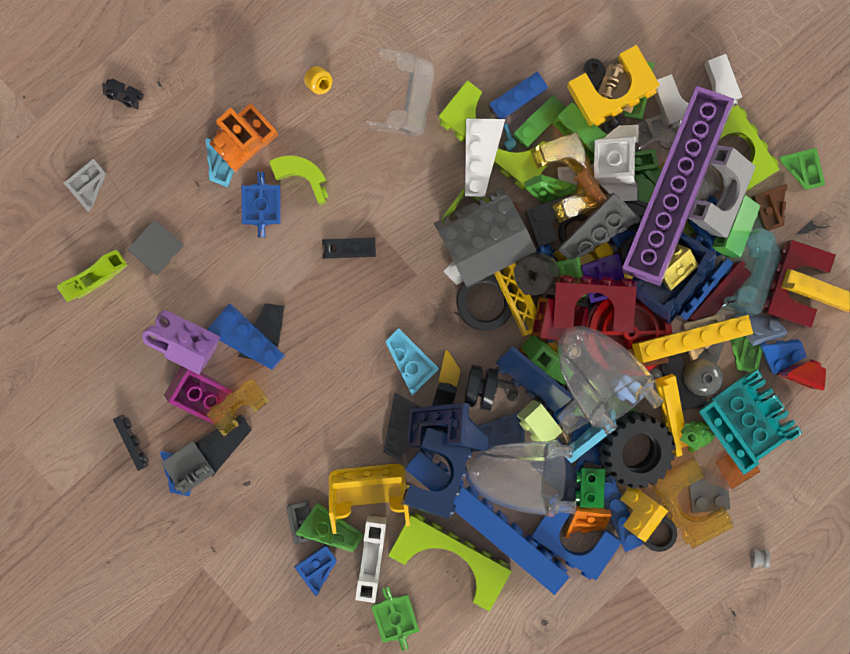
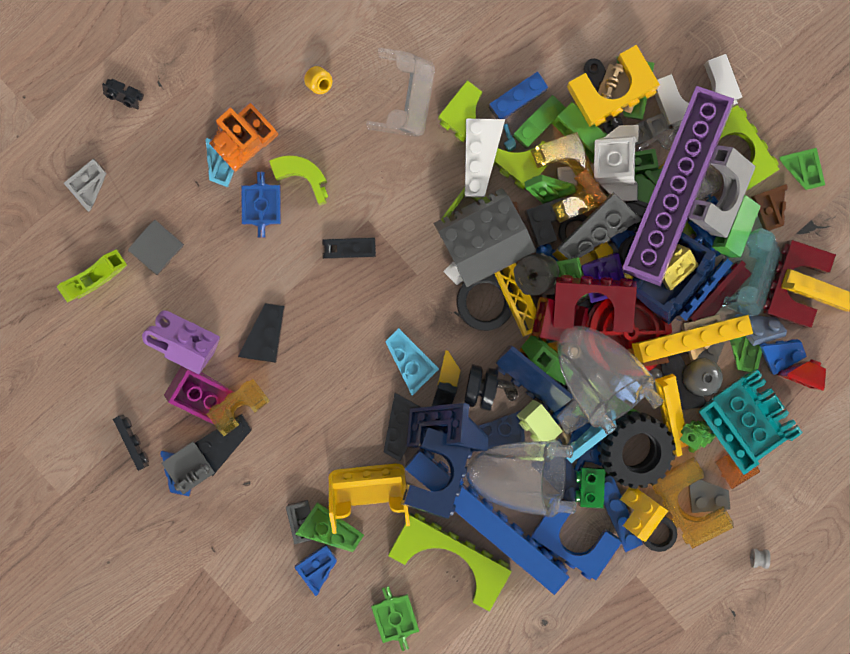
blue wing [207,304,286,370] -> none
white arch [355,515,387,603] -> none
orange wing [563,506,612,538] -> none

